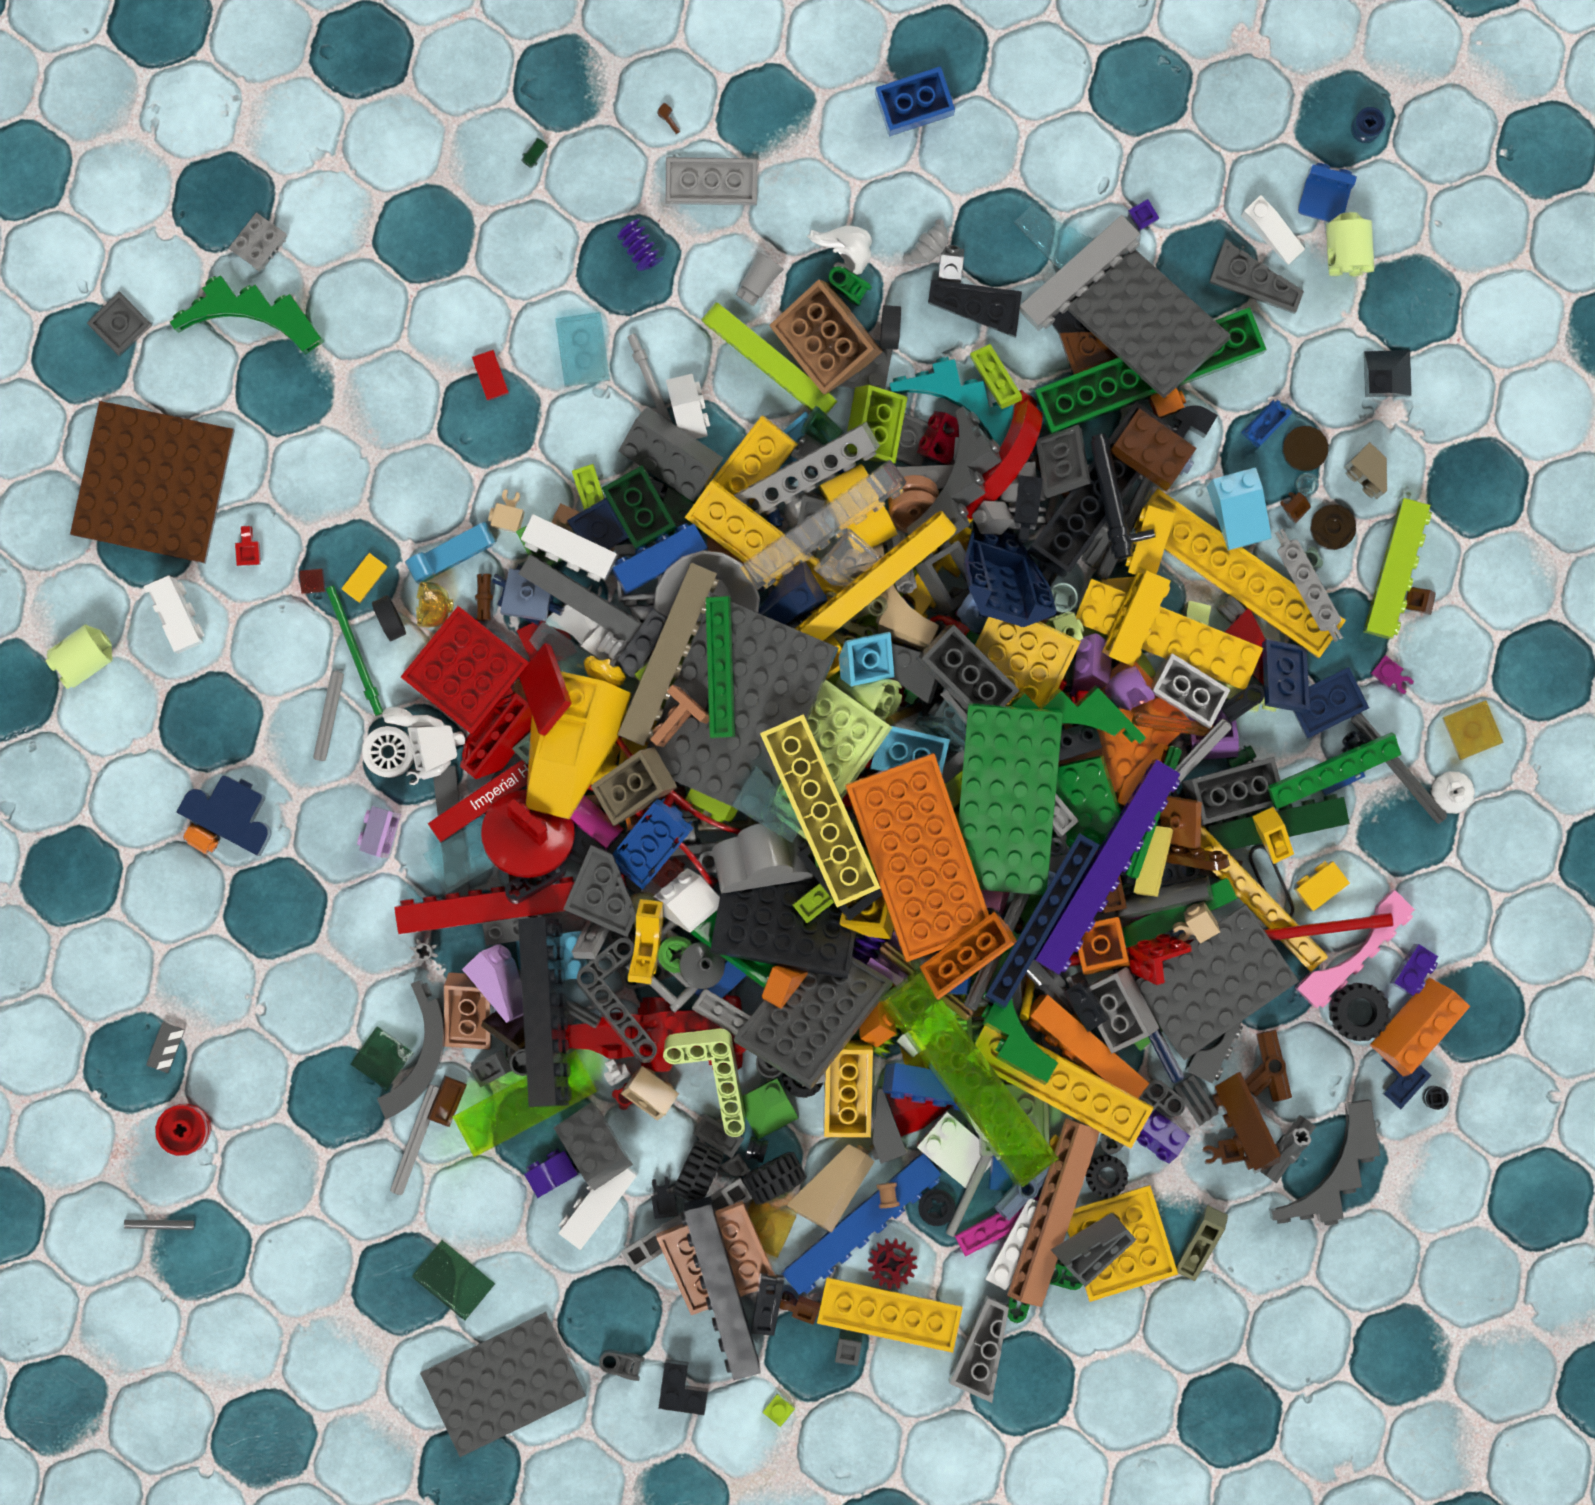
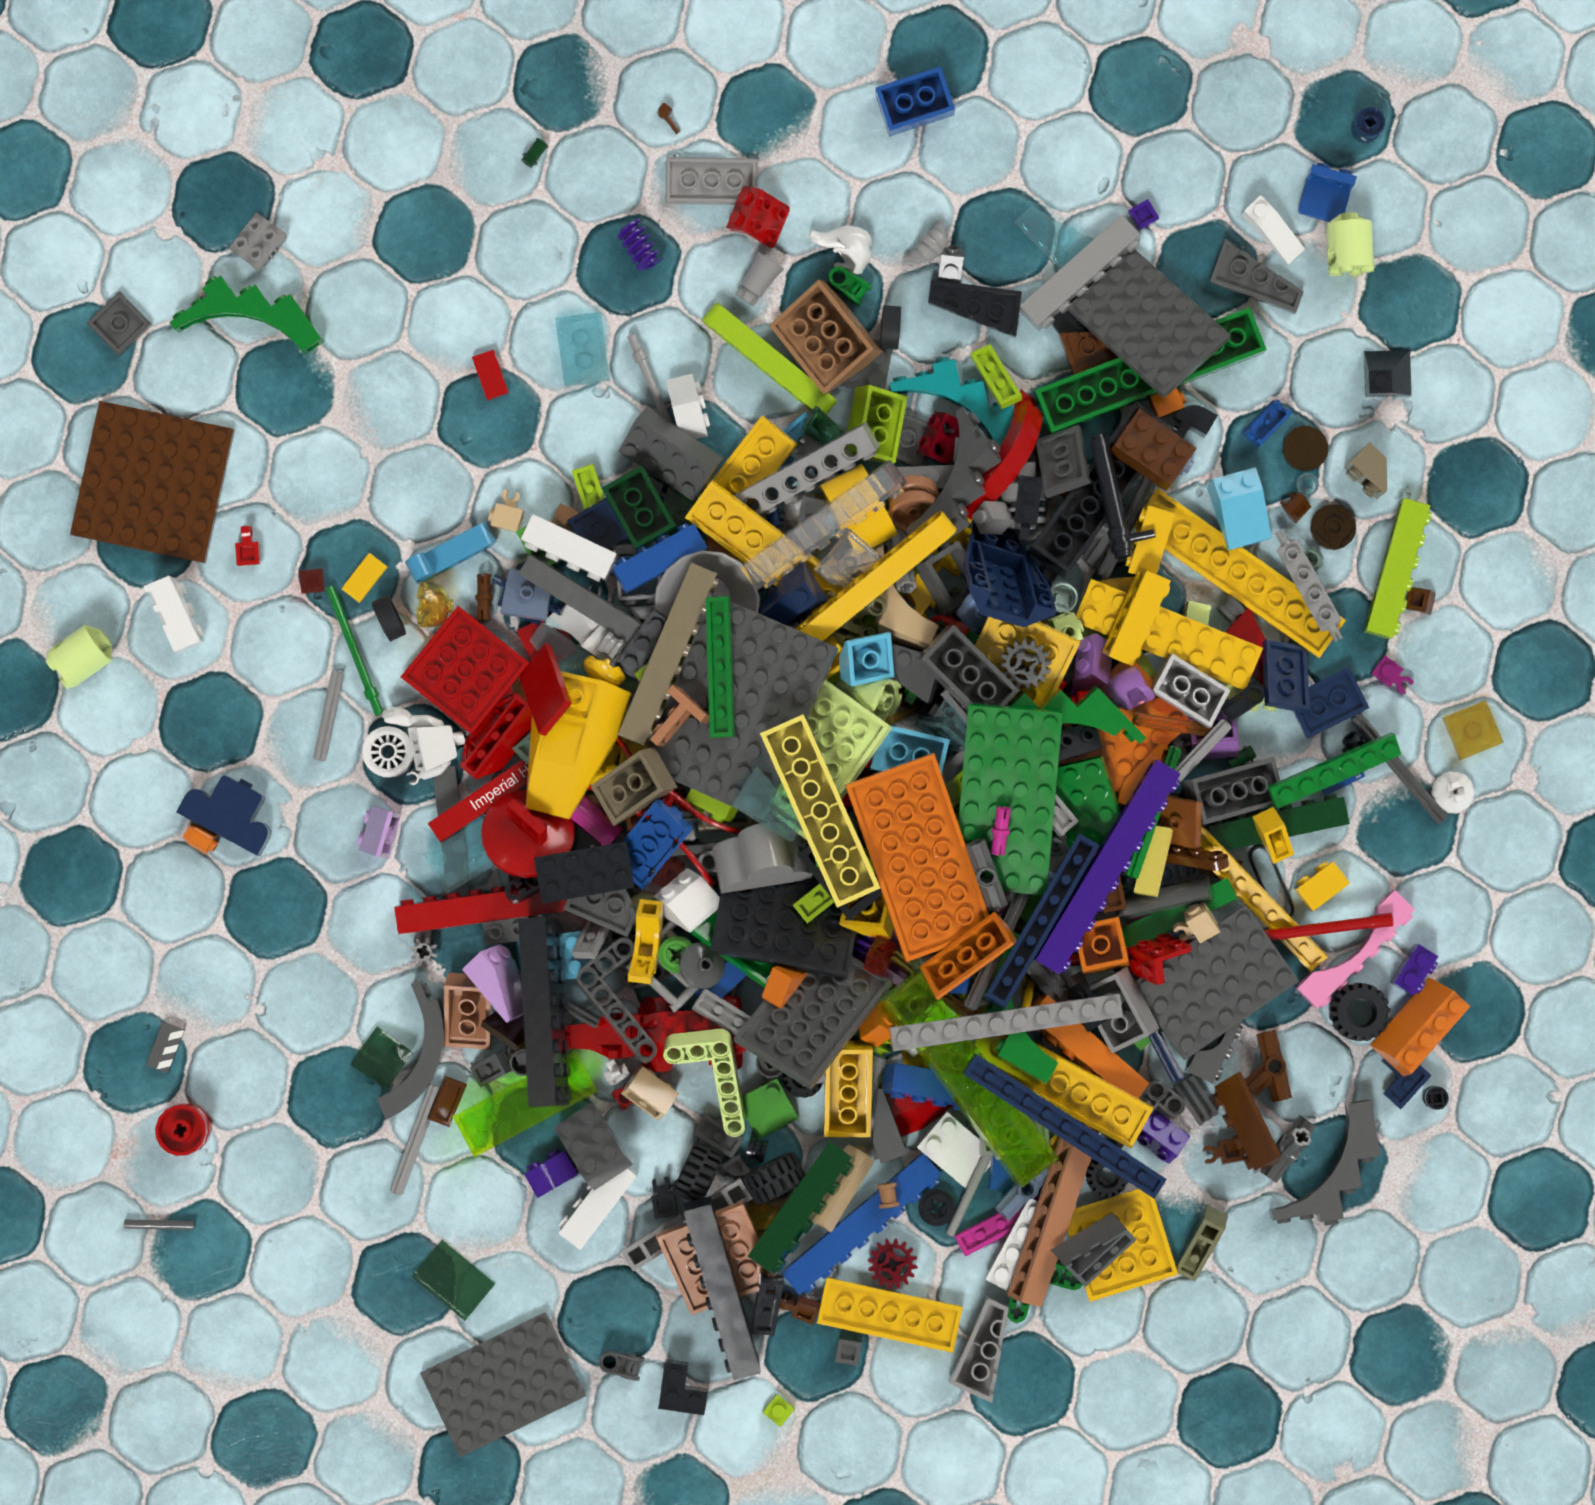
none -> black plate [534,841,634,904]
none -> red bracket [726,186,790,248]
none -> dark green brick [748,1141,855,1275]
none -> clear red brick [863,936,898,978]
none -> light grey plate [889,993,1123,1051]
none -> dark blue plate [962,1053,1167,1199]
none -> dark grey piece [966,838,1008,911]
none -> dark pink pin [990,806,1011,855]
none -> dark grey gear [1001,637,1052,689]

